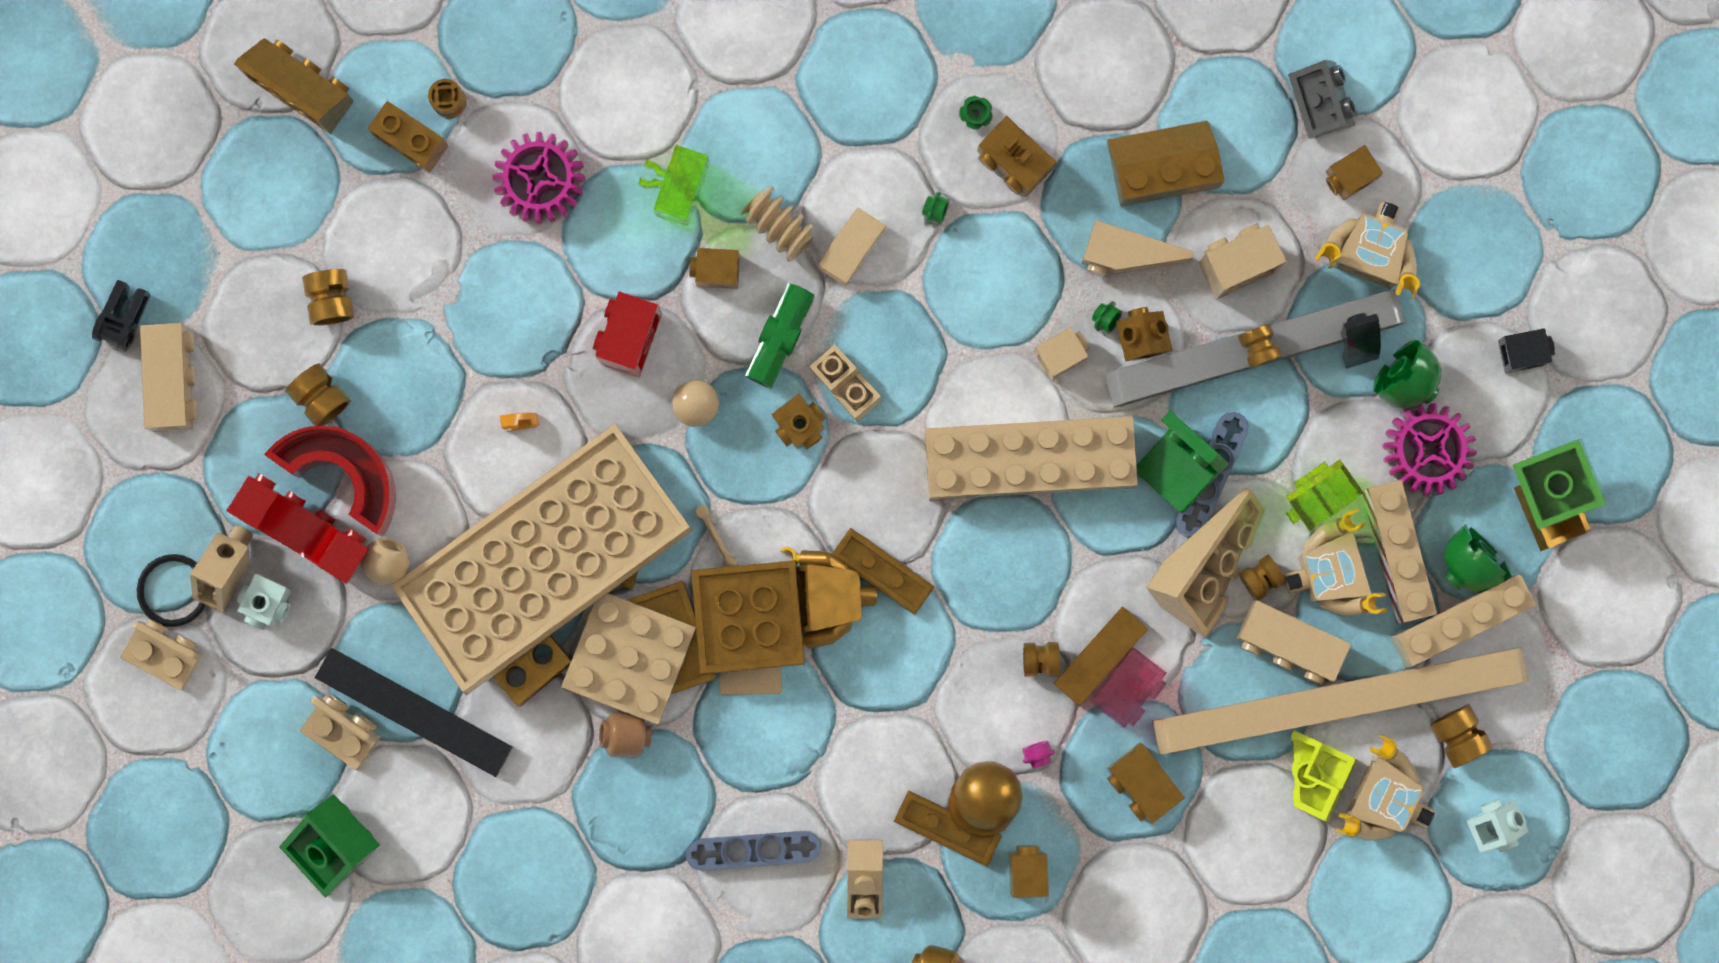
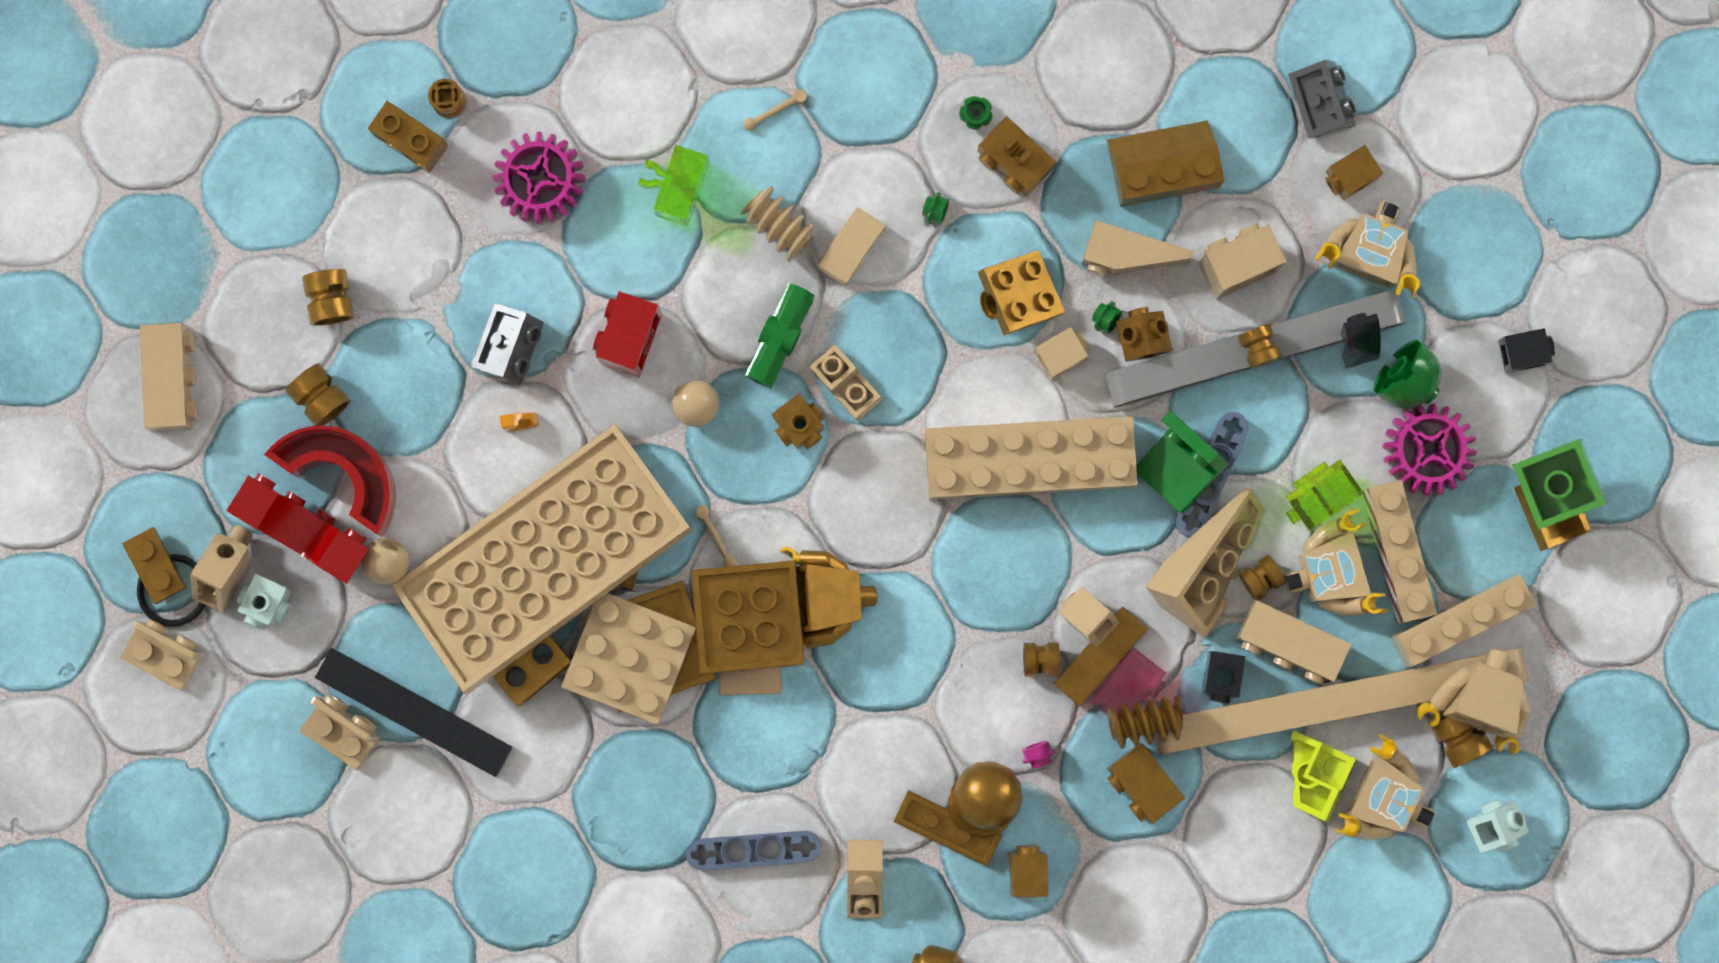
black piece [92,280,150,352] -> none
pearl gold slope [234,38,354,134] -> none
green slope [279,794,380,898] -> none
medium nougat head [599,712,652,758] -> none
pearl gold brick [689,248,740,289] -> none
pearl gold tile [832,527,935,615] -> none
green cylinder [1444,524,1512,593] -> none
none -> pearl gold plate [122,527,187,605]
none -> bracket [470,303,543,385]
none -> tan hinge [743,89,807,131]
none -> pearl gold plate [978,250,1065,336]
none -> tan brick [1059,587,1120,648]
none -> pearl gold piece [1107,695,1183,749]
none -> black brick [1201,651,1246,704]
none -> tan torso [1417,649,1531,754]

